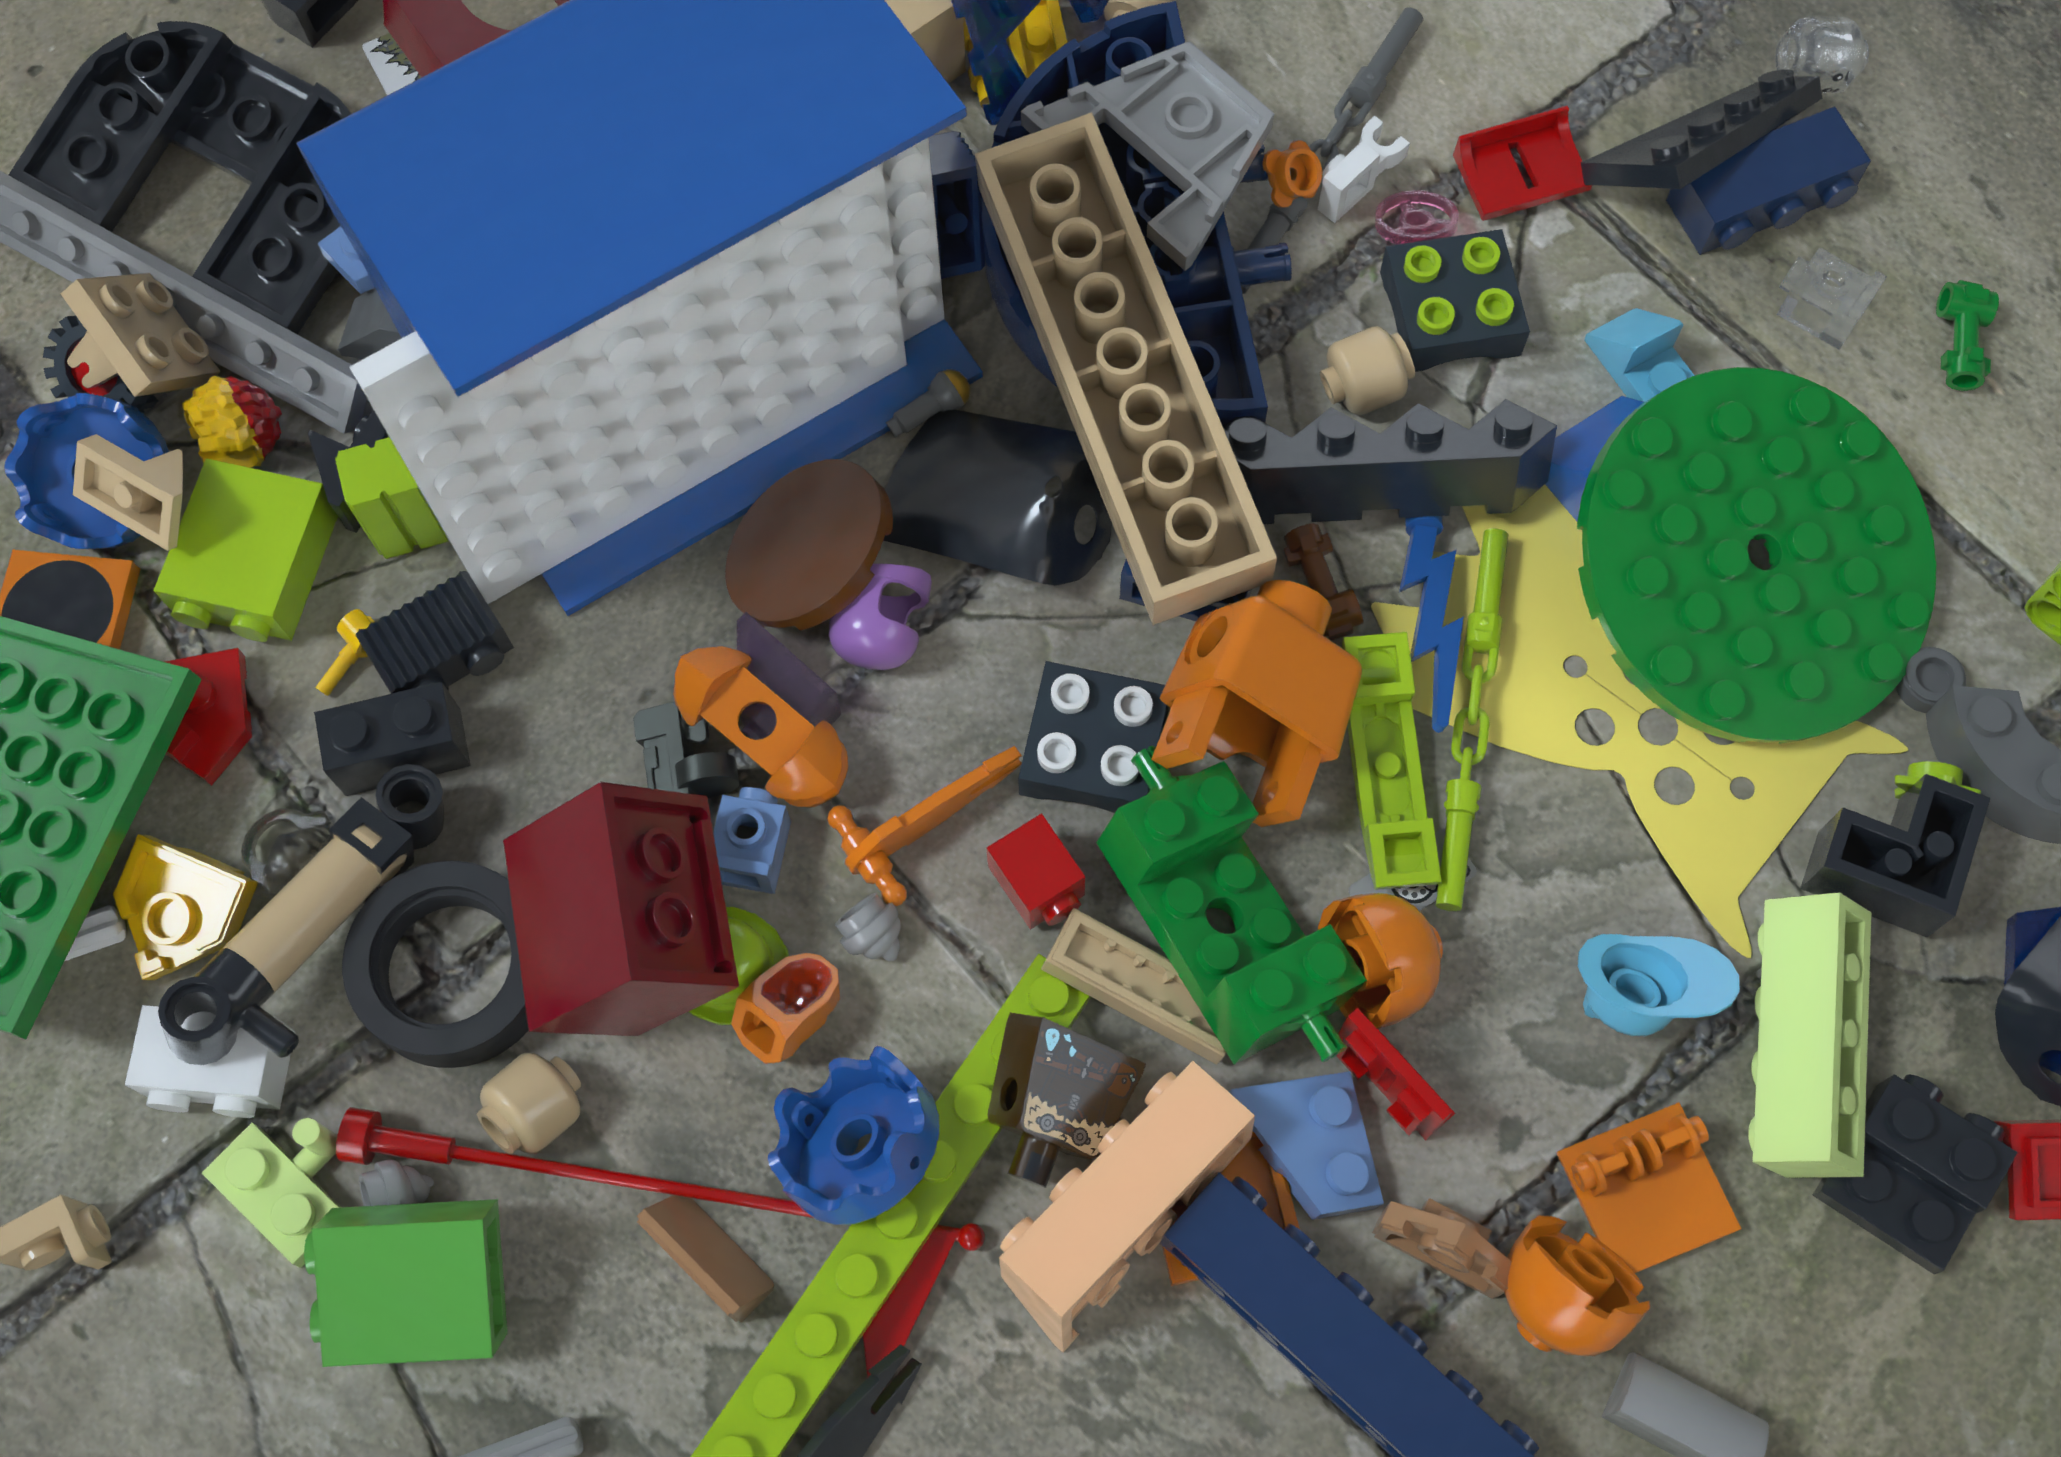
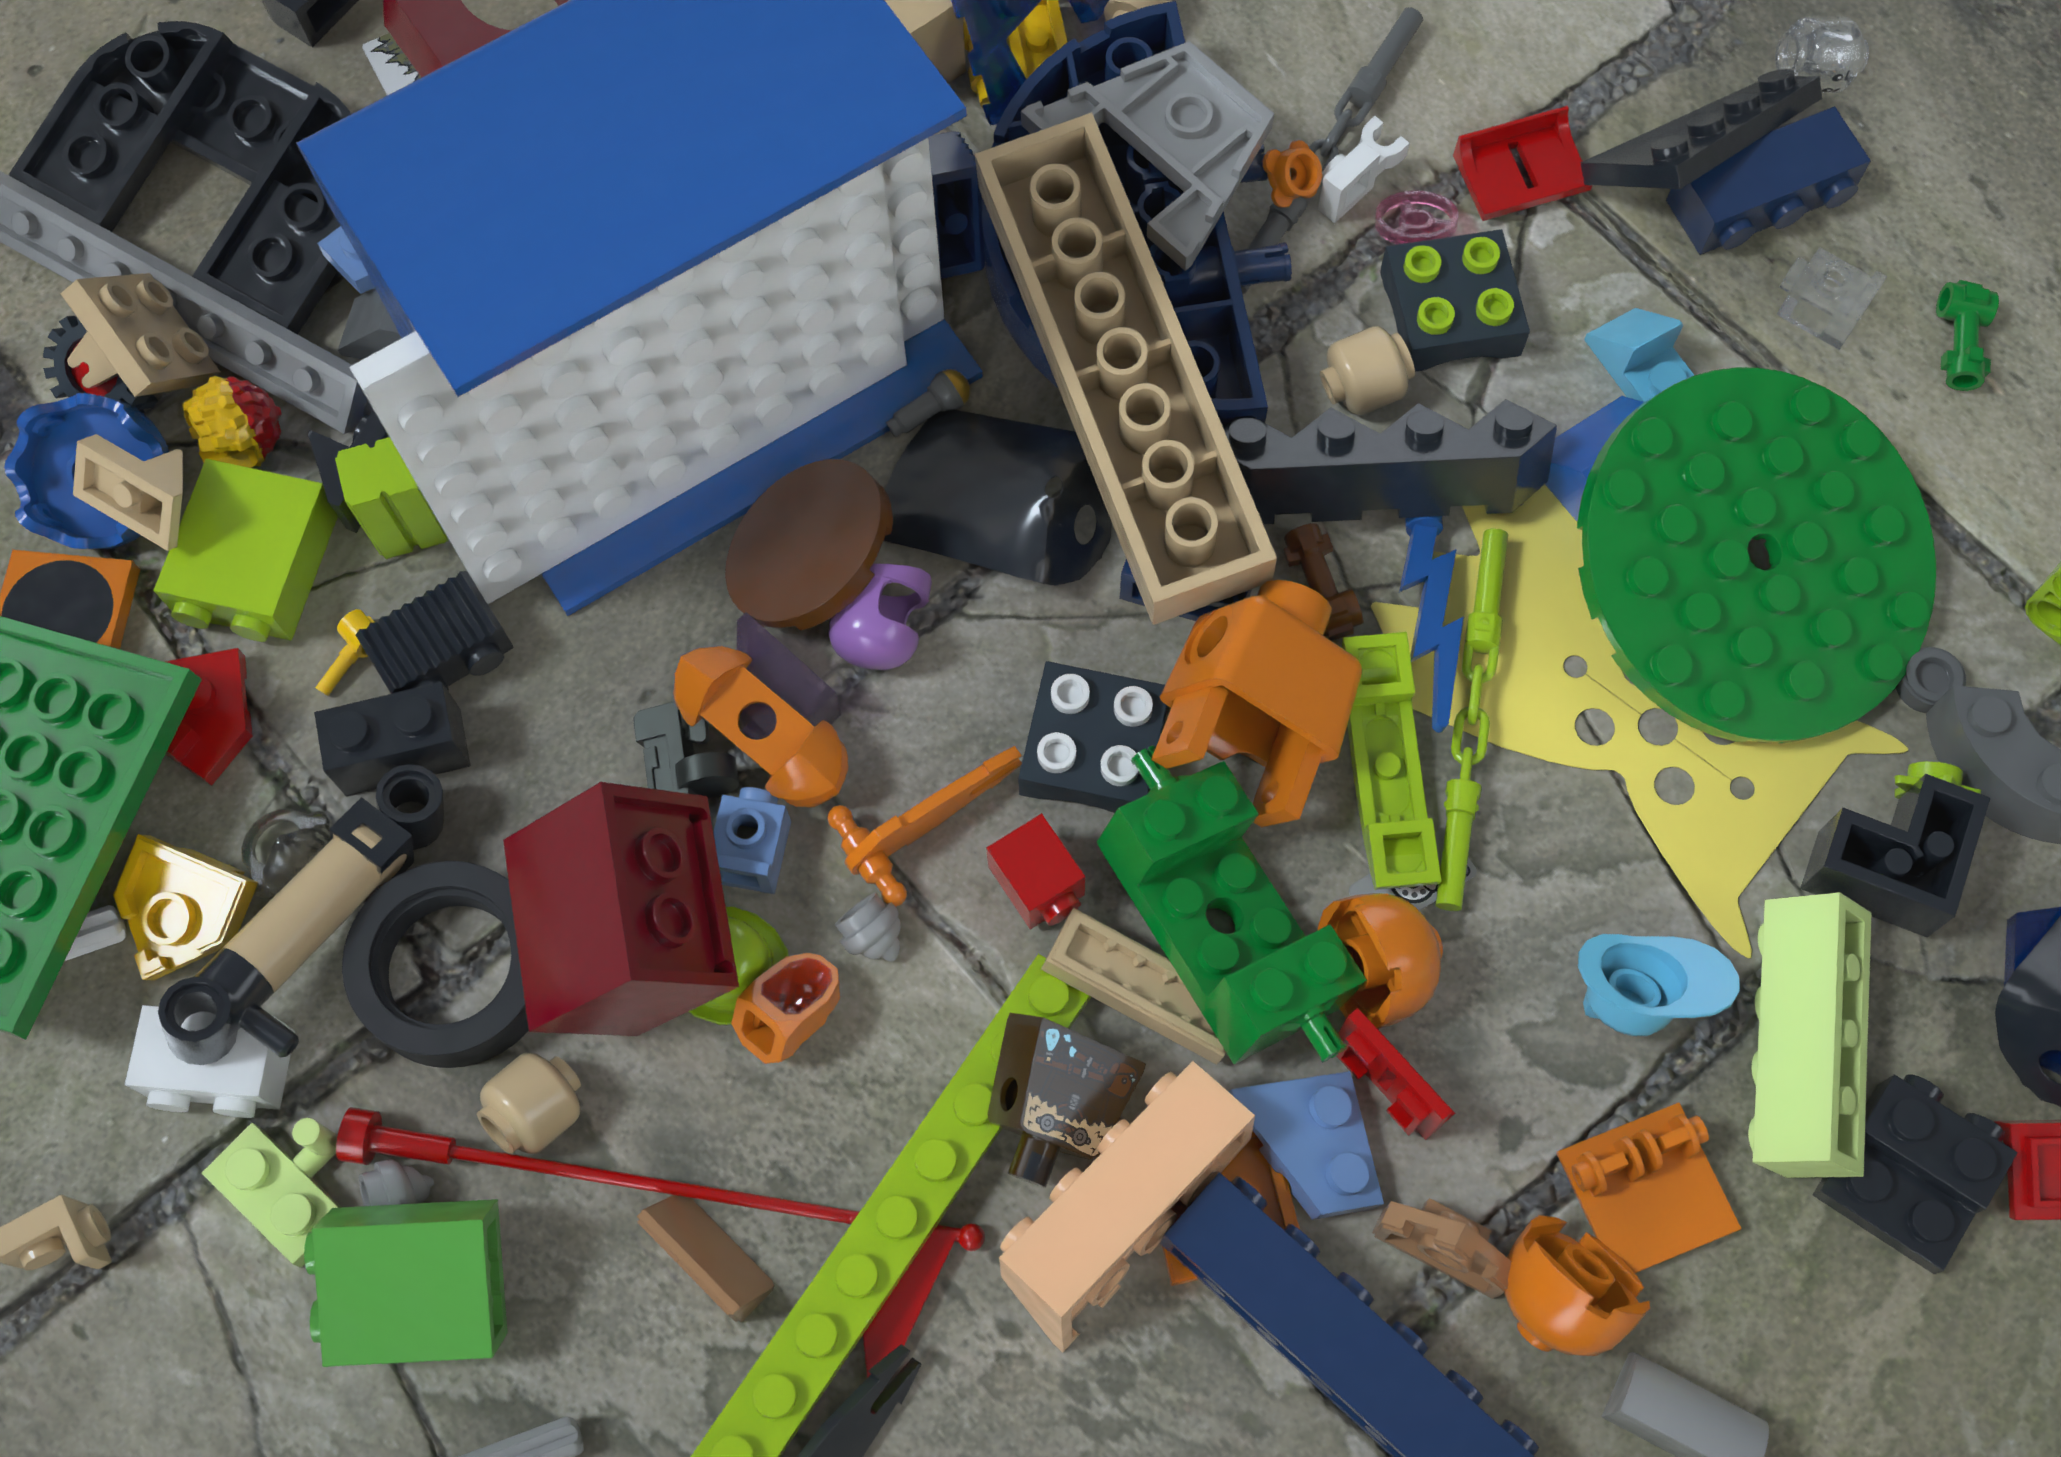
blue plate [768,1046,939,1225] -> none

